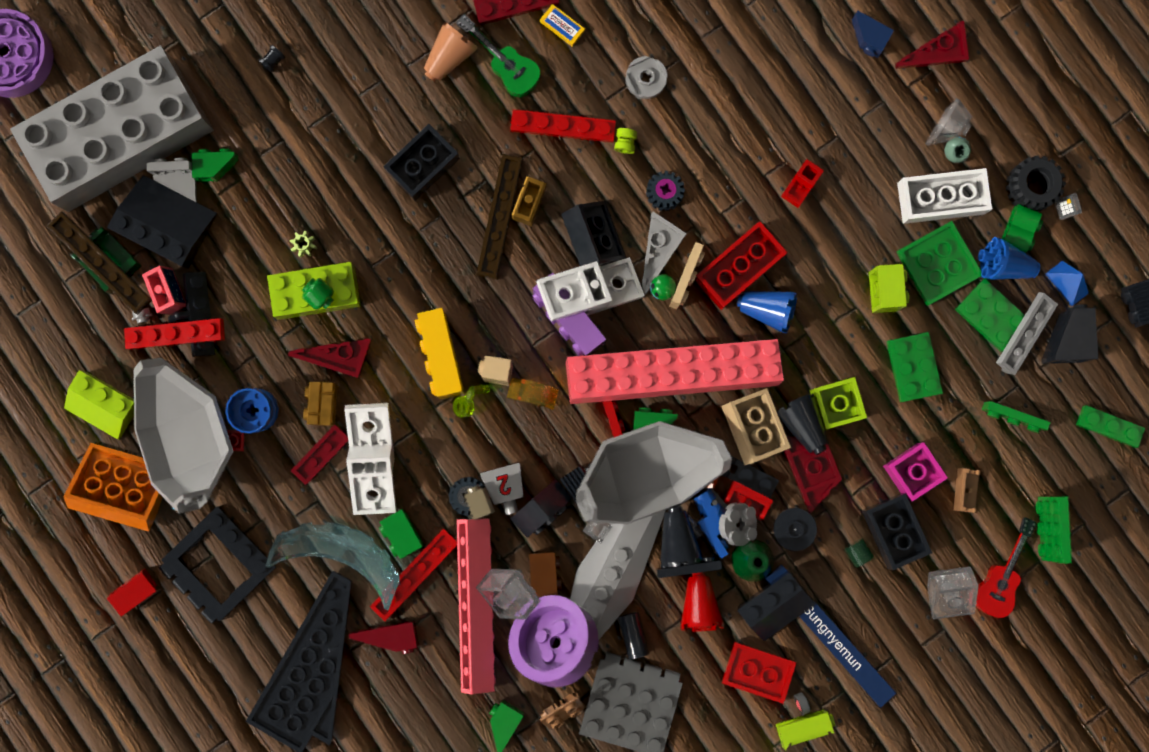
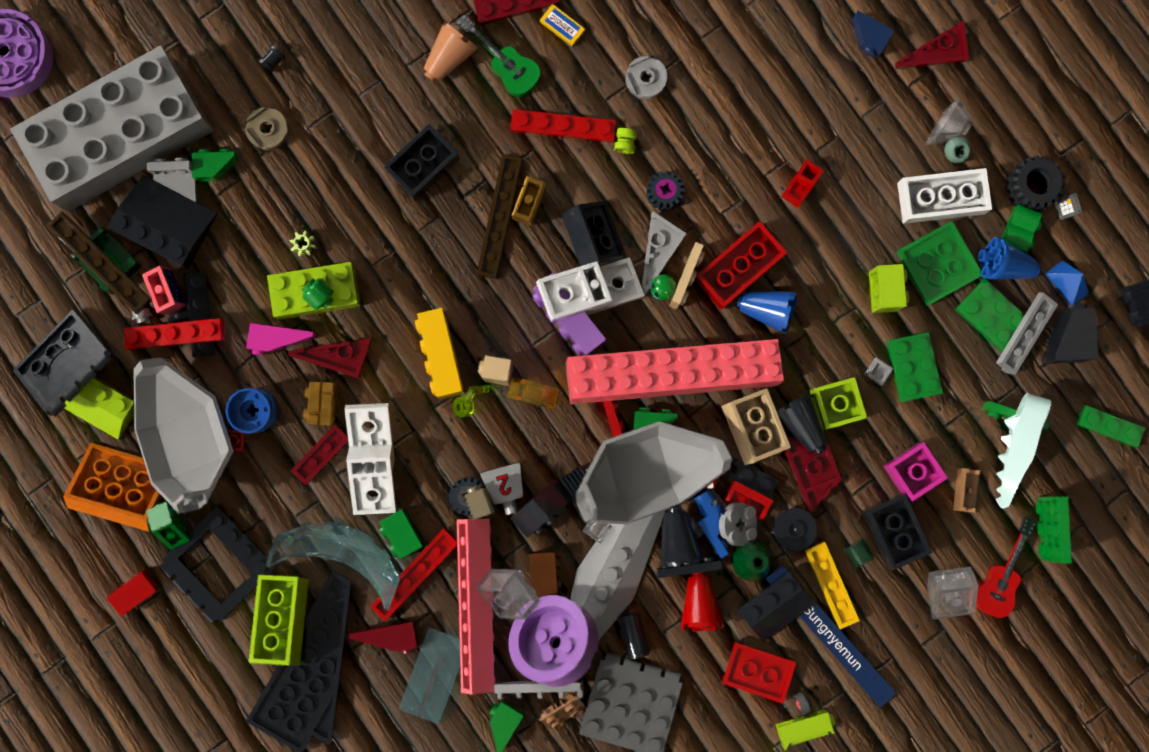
none -> black hinge [13,309,112,417]
none -> green brick [146,502,190,550]
none -> dark tan plate [246,107,289,151]
none -> dark pink slope [246,323,317,356]
none -> lime brick [249,575,309,666]
none -> clear light blue tile [399,627,460,724]
none -> light grey hinge [494,680,583,699]
none -> yellow plate [804,542,860,629]
none -> light grey tile [864,357,894,386]
none -> light aqua animal [996,393,1051,508]

